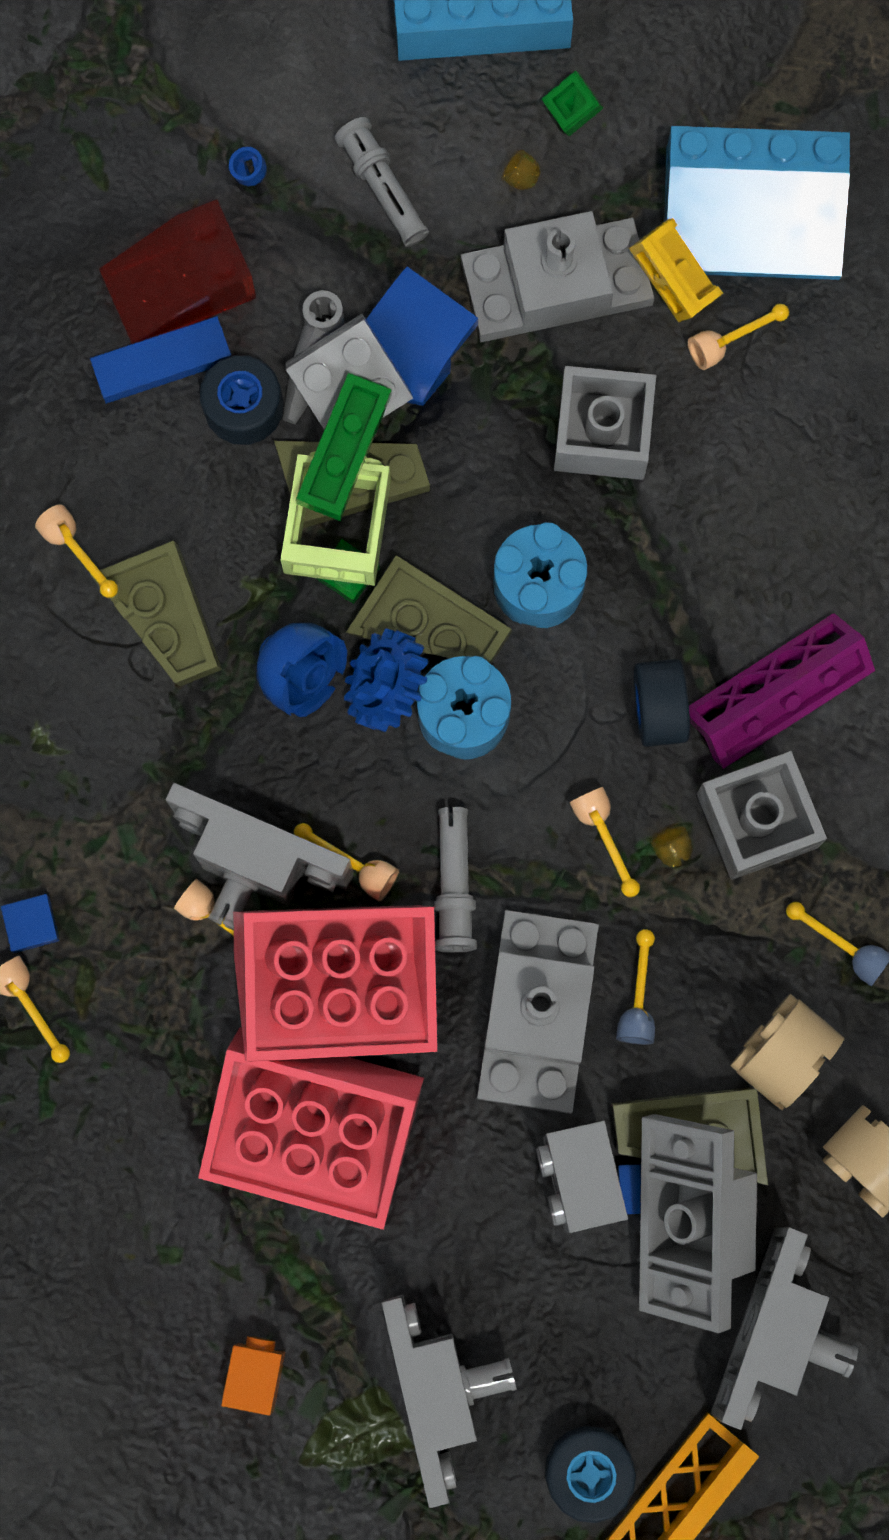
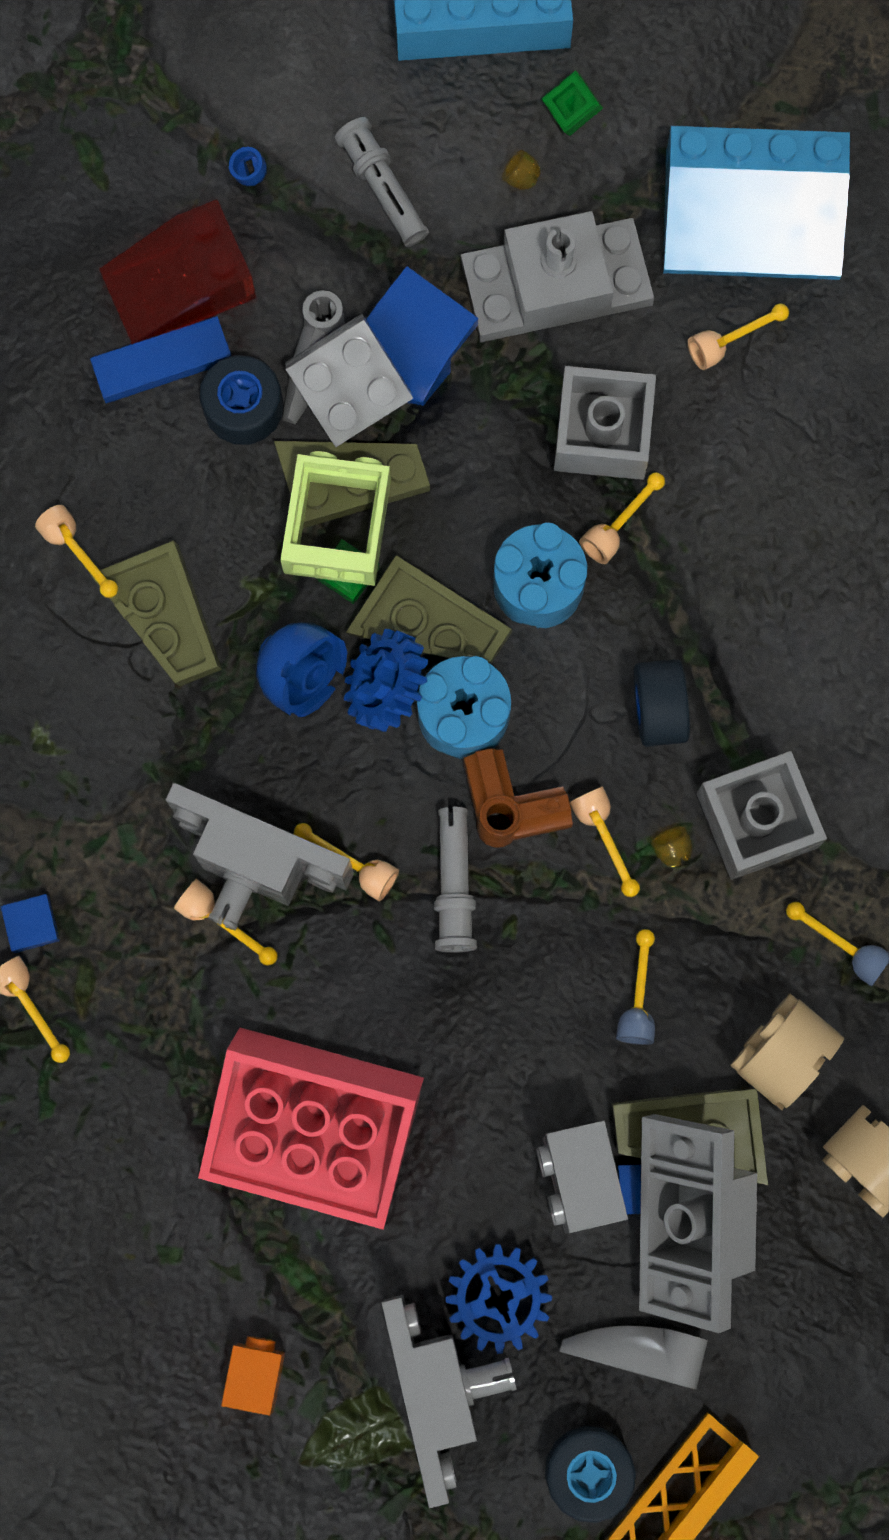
coral slope [233,905,437,1062] -> none
green plate [296,373,392,521] -> none
light grey brick [477,910,599,1114] -> none
yellow hinge [628,218,723,322] -> none
magenta fence [689,613,875,769] -> none
light grey brick [710,1227,858,1430] -> none
none -> blue gear [446,1244,552,1354]
none -> dark orange piece [463,748,573,848]
none -> light grey piece [559,1326,708,1390]
none -> hinge [579,472,665,564]

